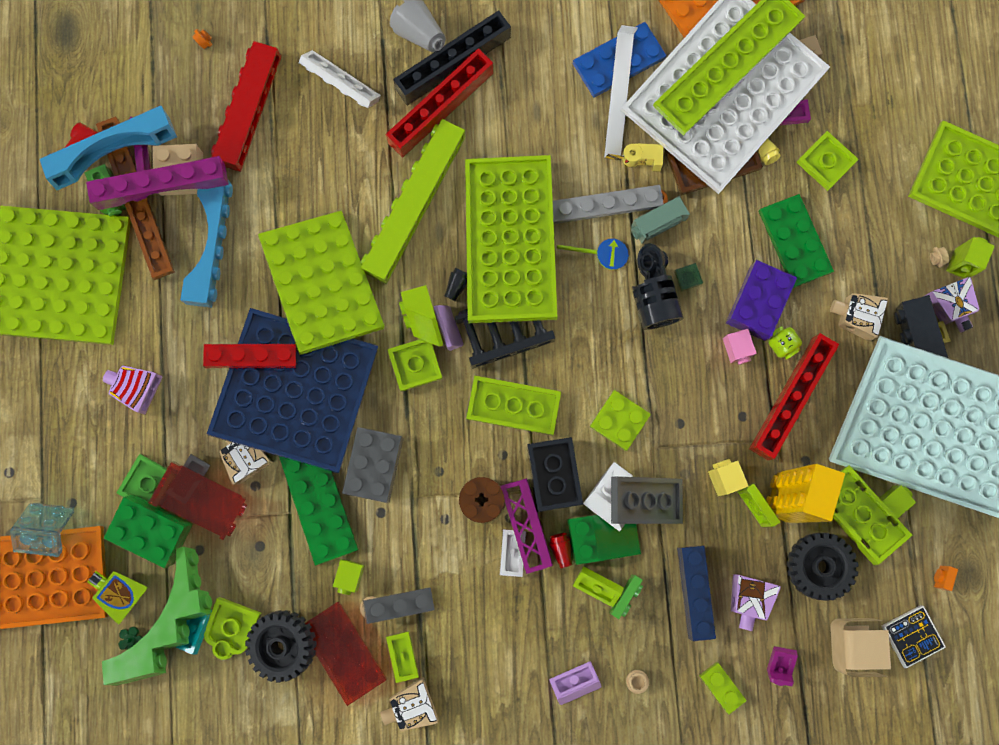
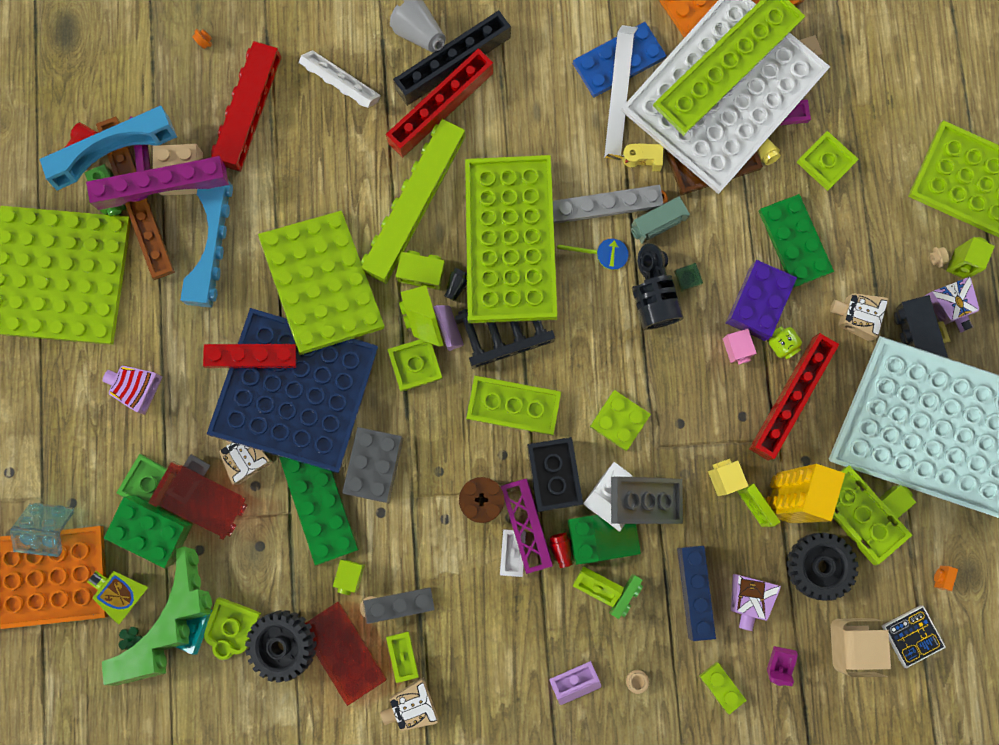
none -> lime brick [396,250,445,290]

